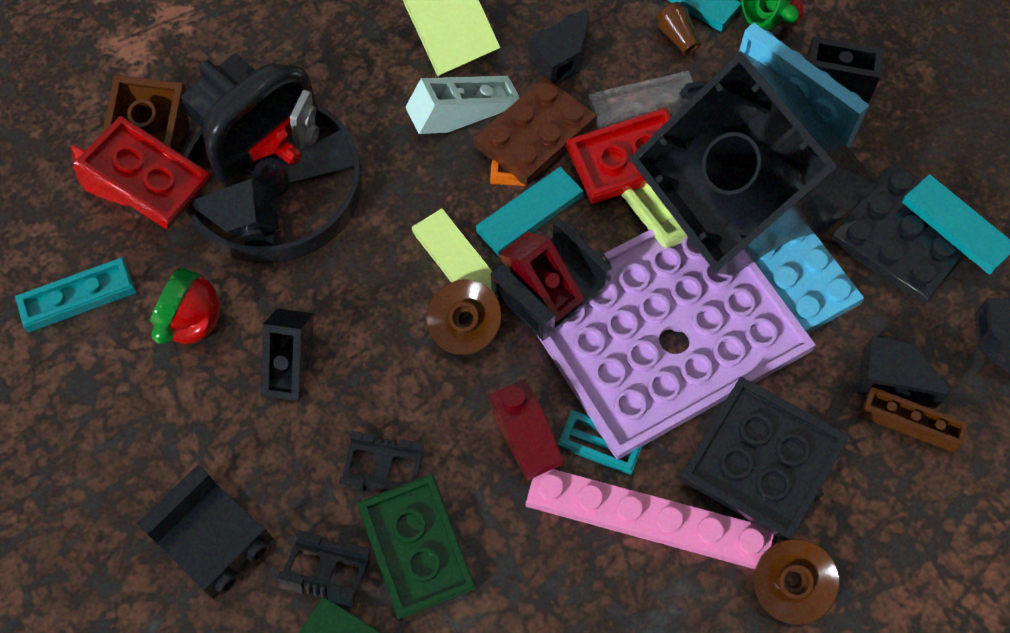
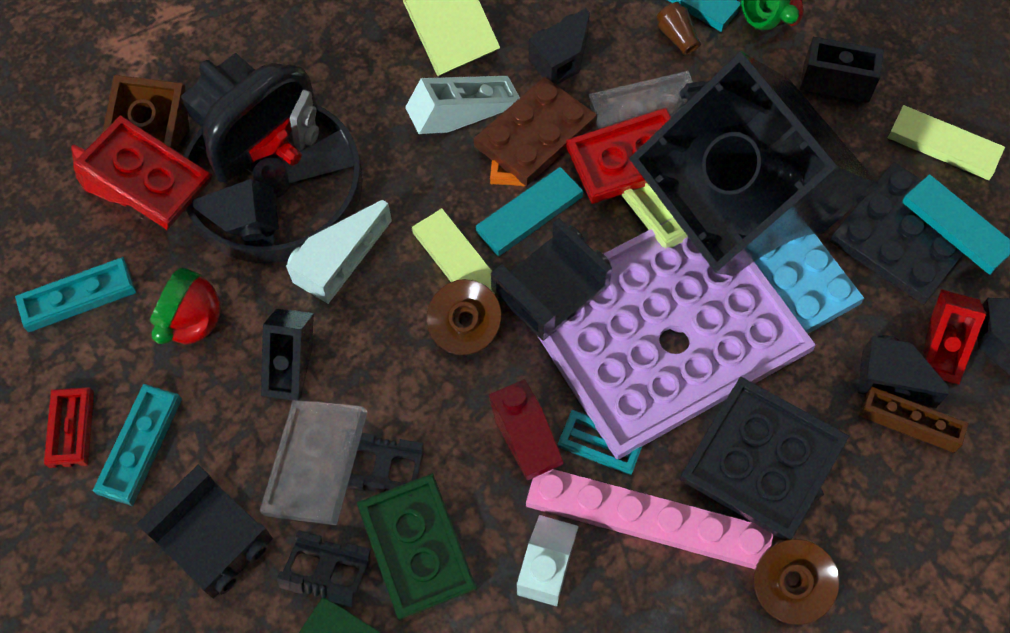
dark red slope [498,232,585,323] -> none
medium azure plate [739,22,869,148] -> none
none -> red tile [44,387,94,468]
none -> teal tile [92,384,182,506]
none -> clear tile [259,400,368,525]
none -> light aqua slope [286,200,392,304]
none -> light aqua slope [517,515,578,606]
none -> yellowish green tile [888,105,1005,180]
none -> red slope [923,289,986,384]

